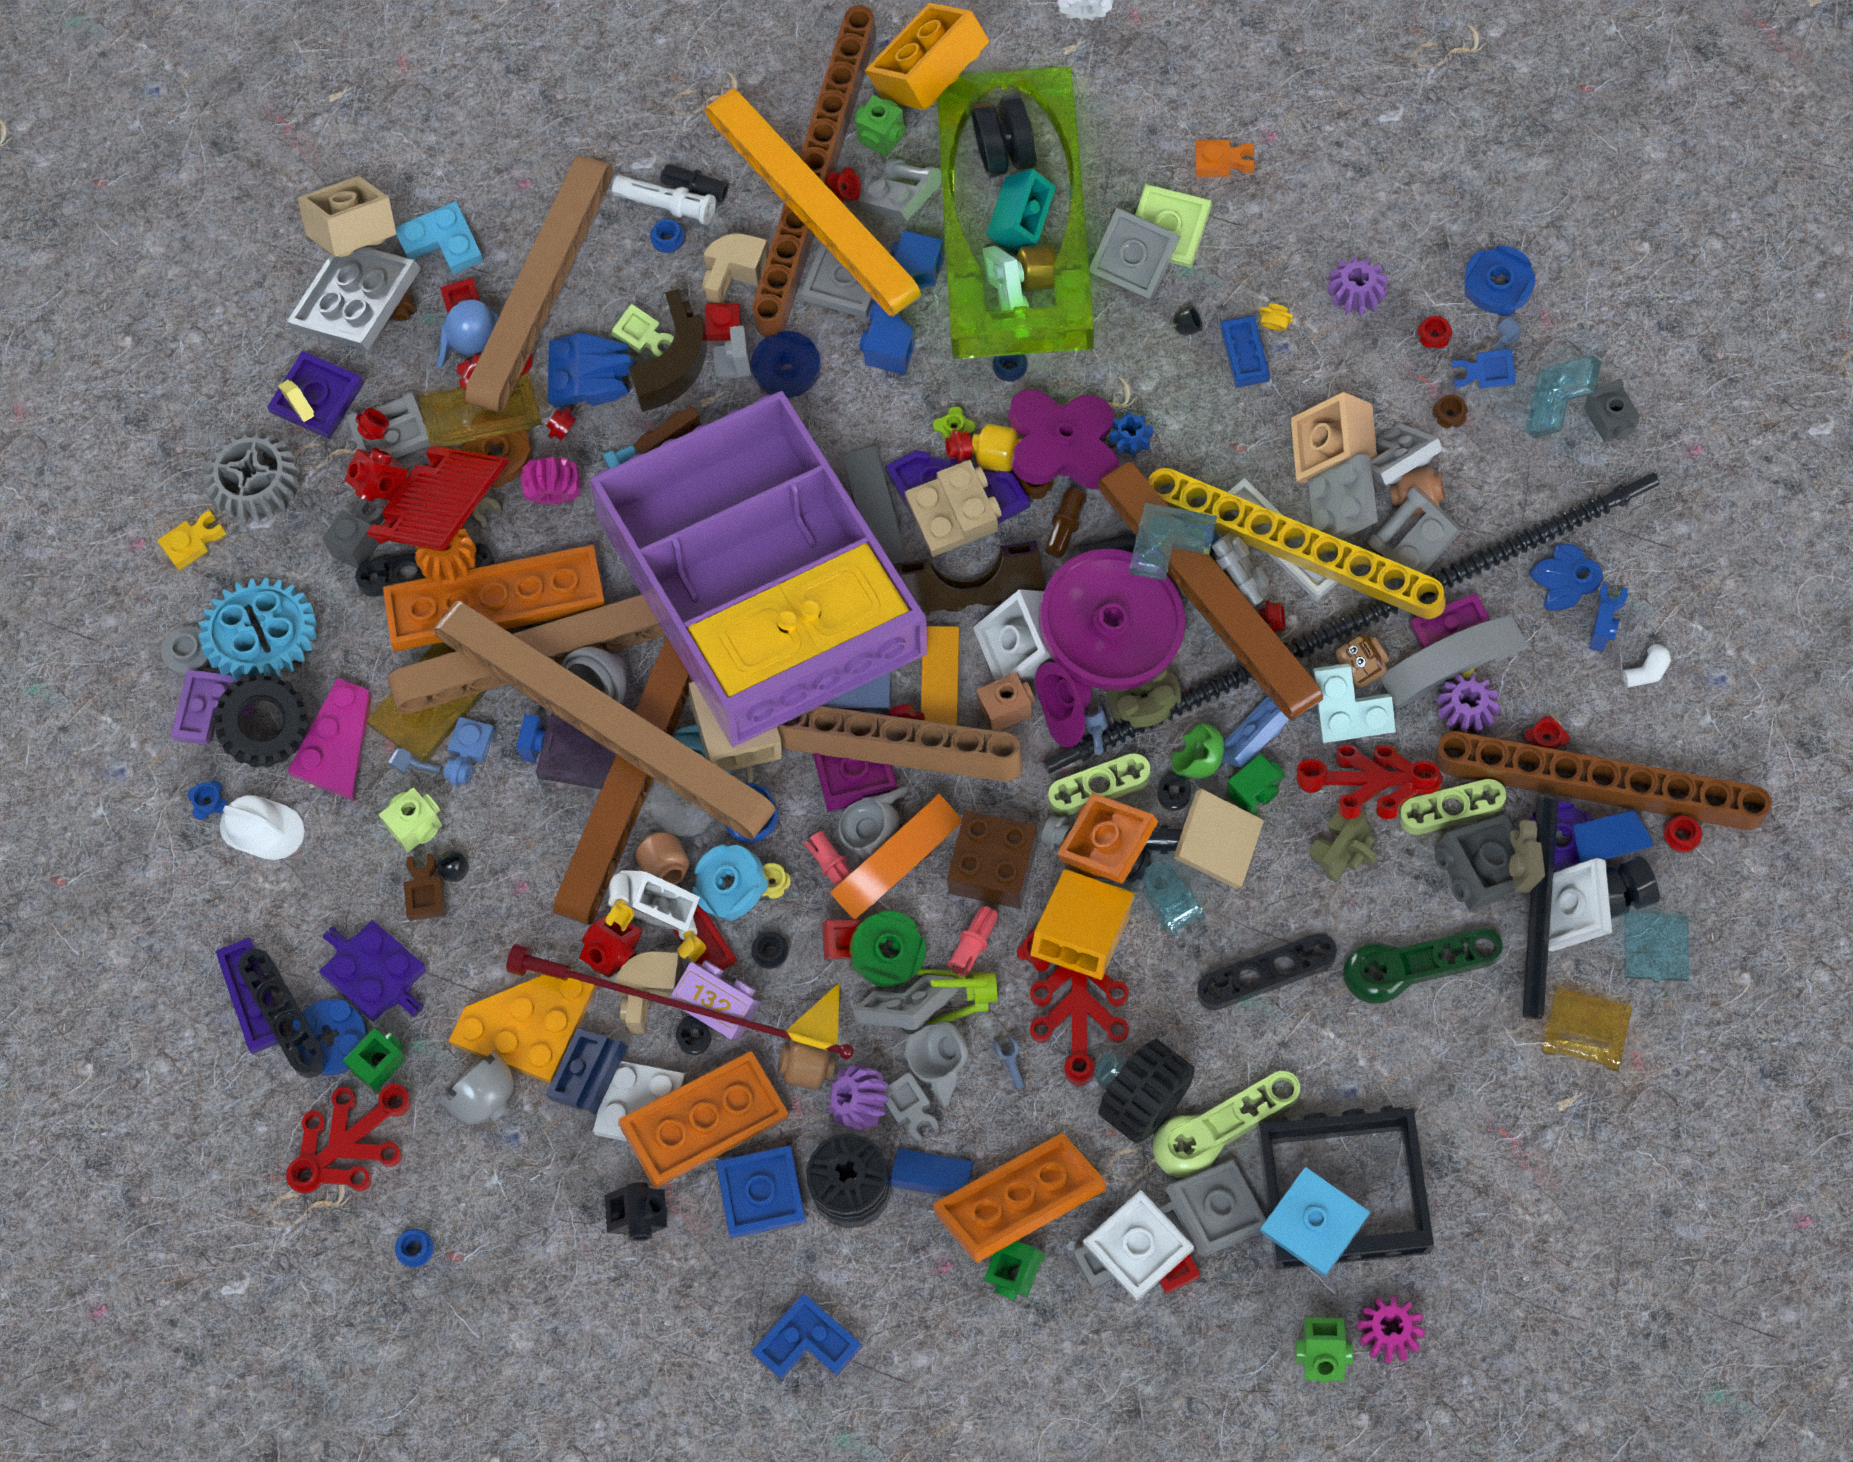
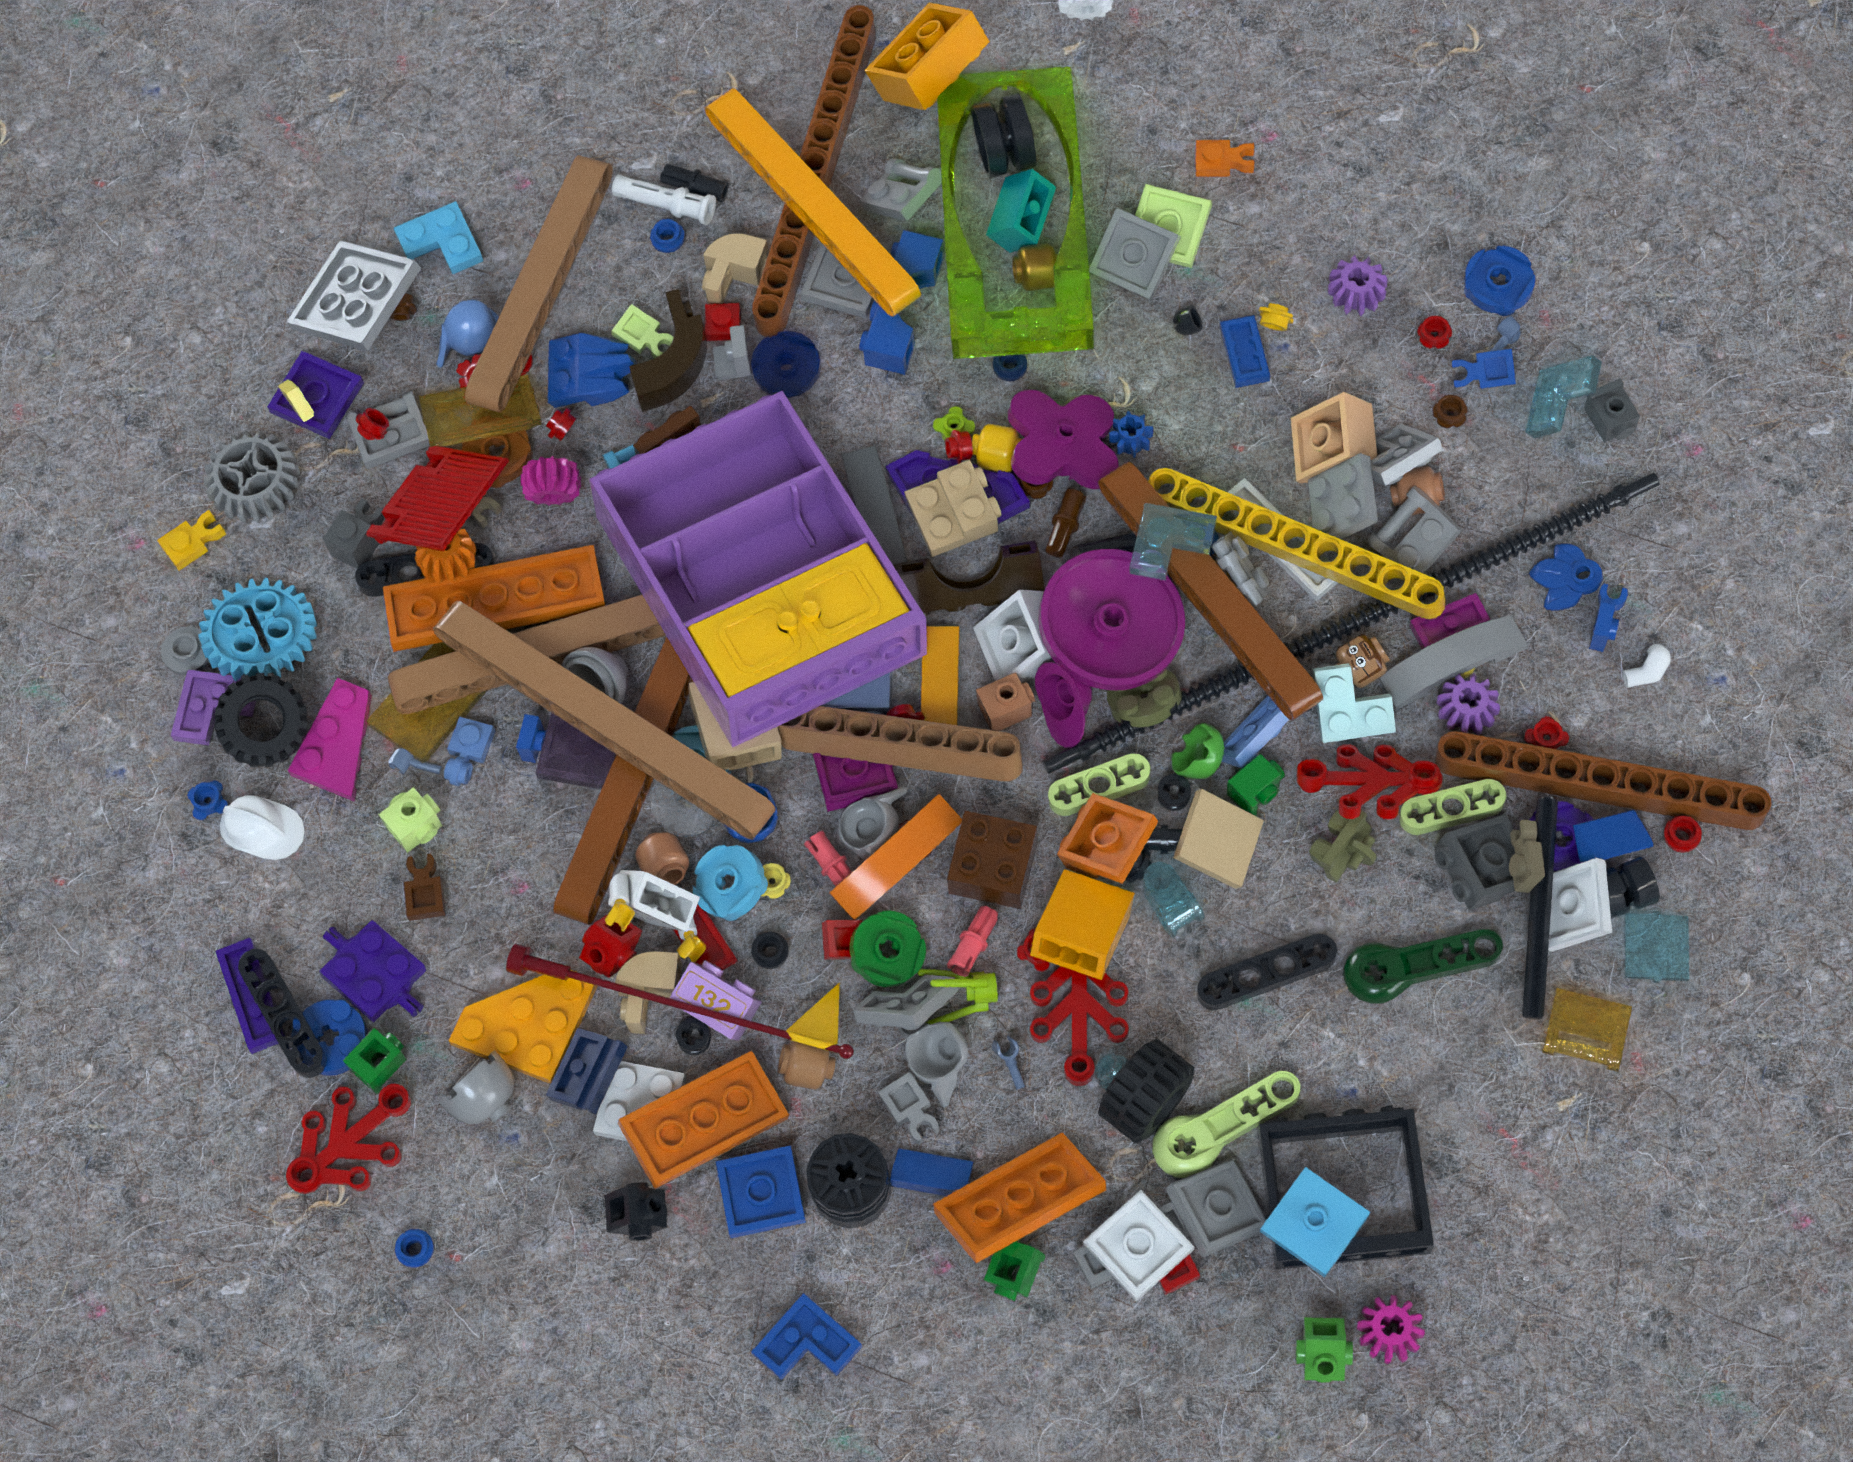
tan brick [297,176,397,257] -> none
red brick [344,448,408,502] -> none
black hinge [437,850,469,882] -> none
red plate [440,277,480,313] -> none
red plate [826,167,861,203] -> none
medium lavender gear [827,1064,890,1131] -> none
bright green brick [854,95,905,157] -> none
light aqua plate [983,246,1029,330] -> none
light grey plate [1041,815,1072,851] -> none
sand blue hand [1084,705,1108,754] -> none
red plate [1259,600,1286,634] -> none

